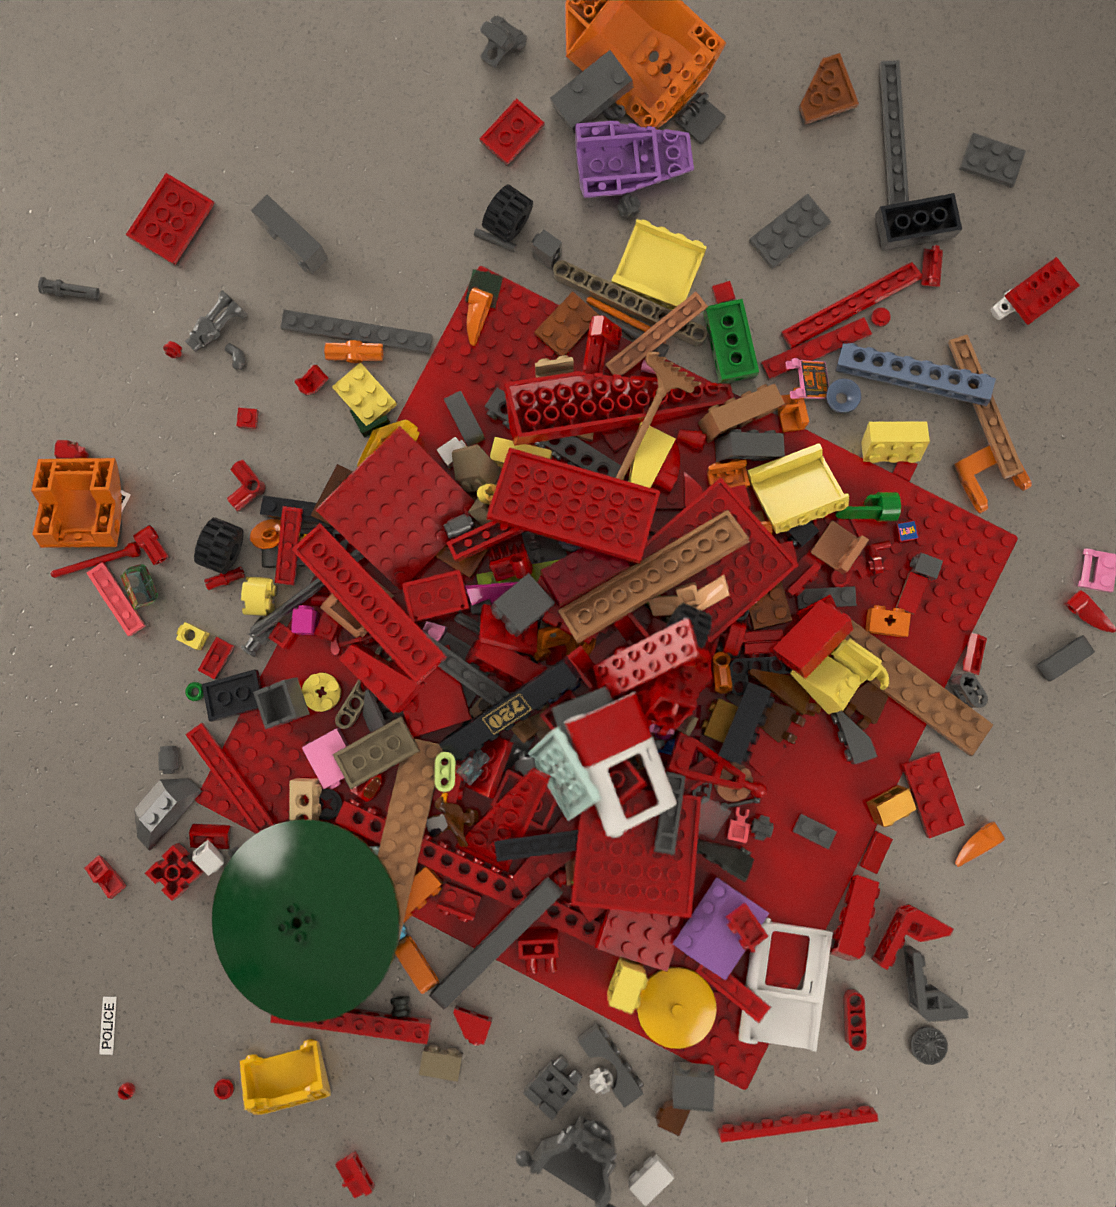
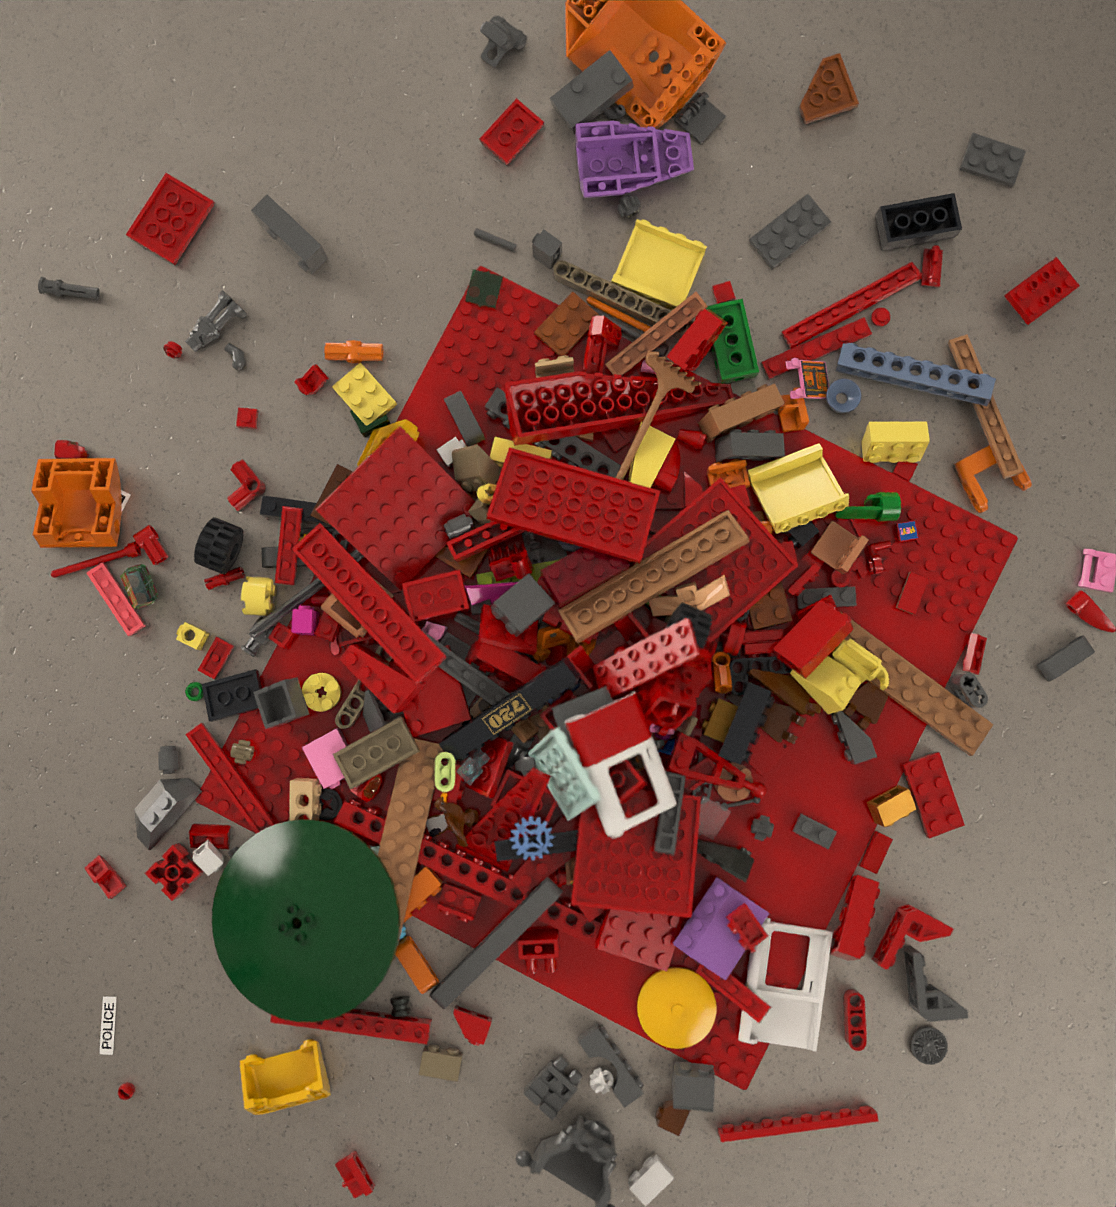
red plate [214,1079,234,1100] -> none
orange dish [250,519,281,549] -> none
dark grey plate [280,309,433,354] -> none
orange piece [467,288,493,346] -> none
black wheel [482,184,533,243] -> none
light yellow brick [607,957,648,1014] -> none
coral plate [726,807,750,844] -> none
orange brick [865,605,911,637] -> none
dark grey plate [879,60,909,205] -> none
dark grey brick [910,553,943,581] -> none
orange piece [955,821,1005,867] -> none
white plate [991,289,1017,320] -> none
none -> dark tan gear [231,740,254,764]
none -> medium blue gear [510,816,554,861]
none -> red wedge [666,309,728,371]

